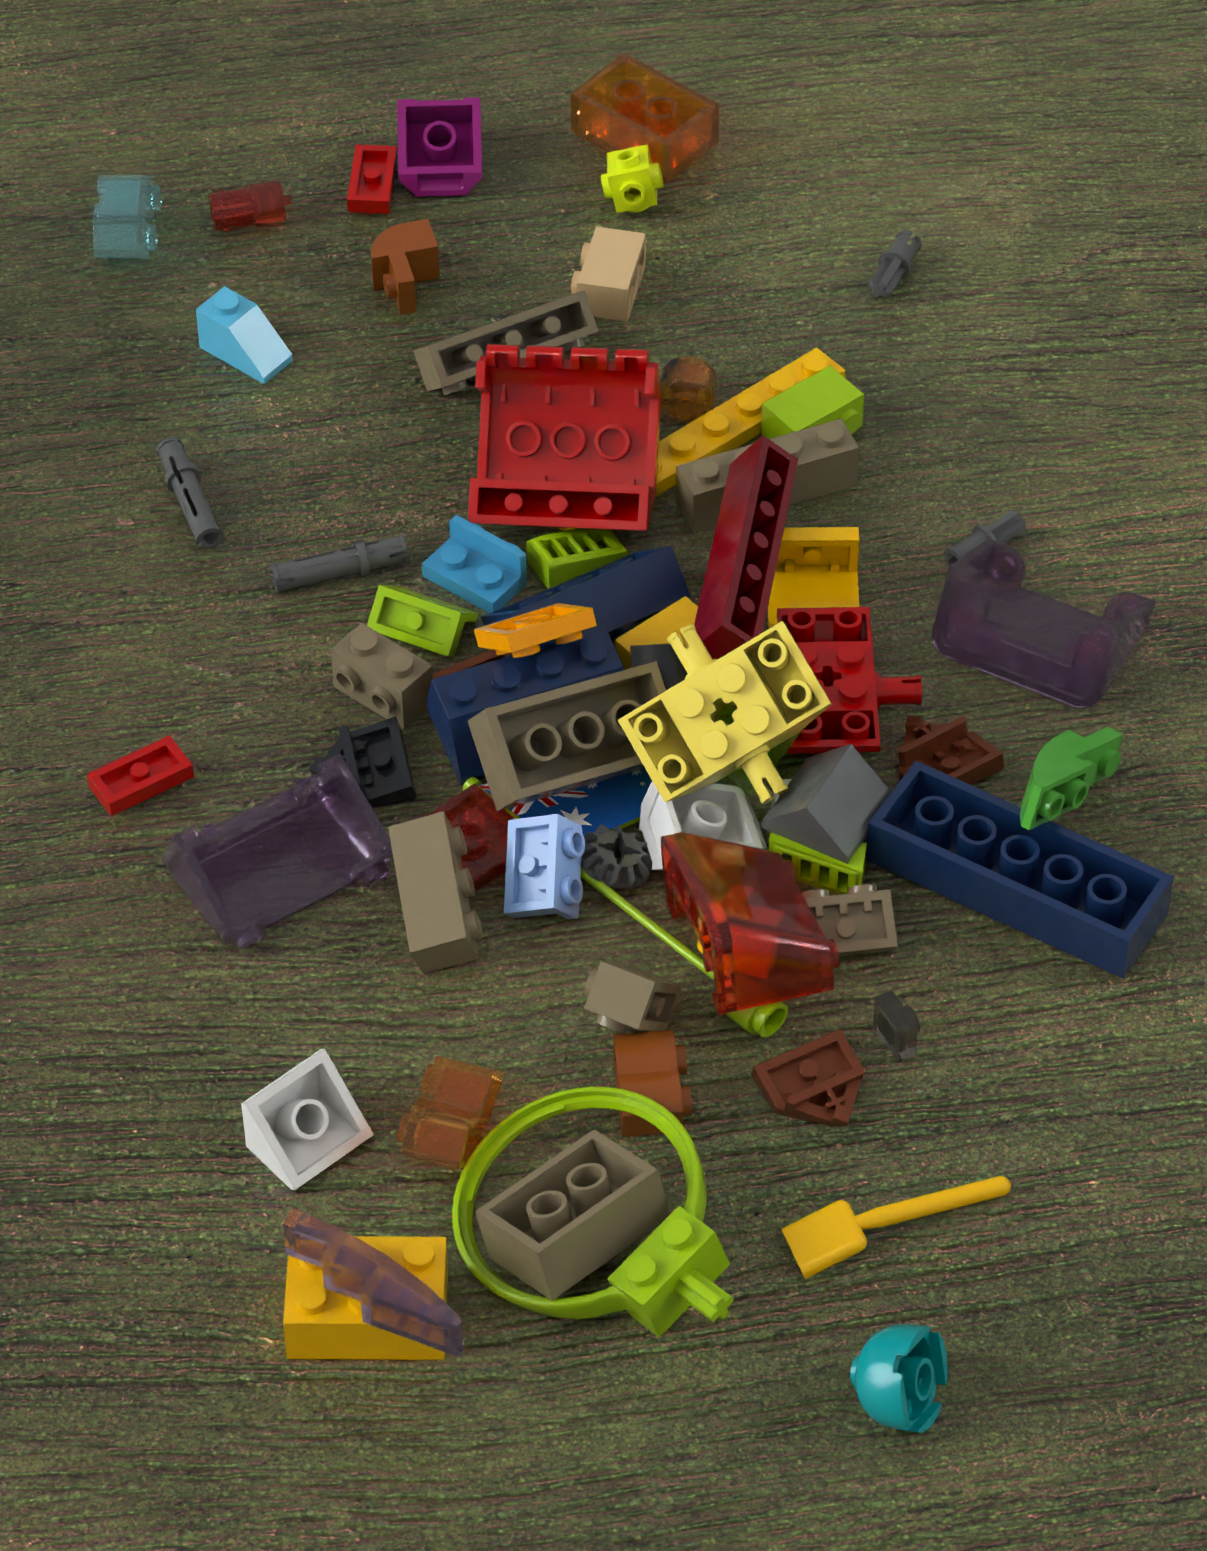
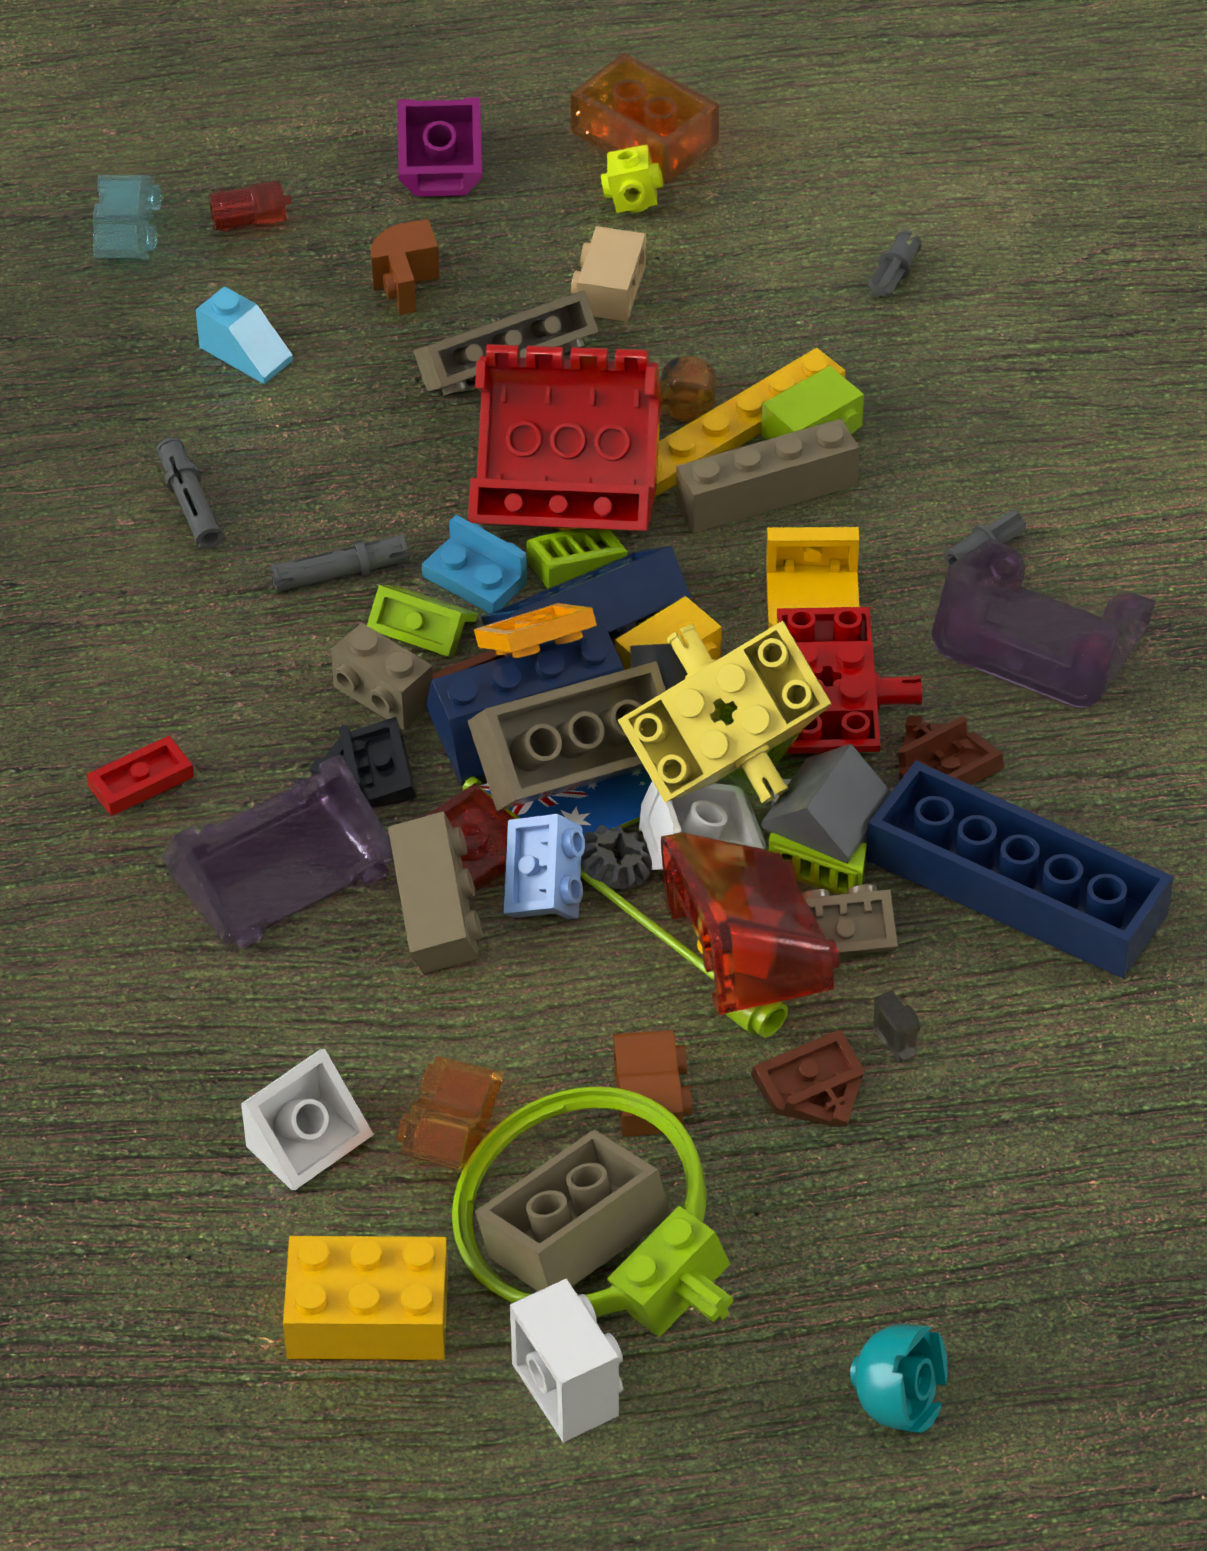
slope [283,1208,464,1358] -> none
red plate [347,144,398,214] -> none
dark tan brick [584,961,683,1033] -> none
dark red brick [694,435,798,659] -> none
yellow piece [781,1176,1011,1279] -> none
bright green slope [1020,727,1124,830] -> none
none -> white brick [510,1279,623,1443]

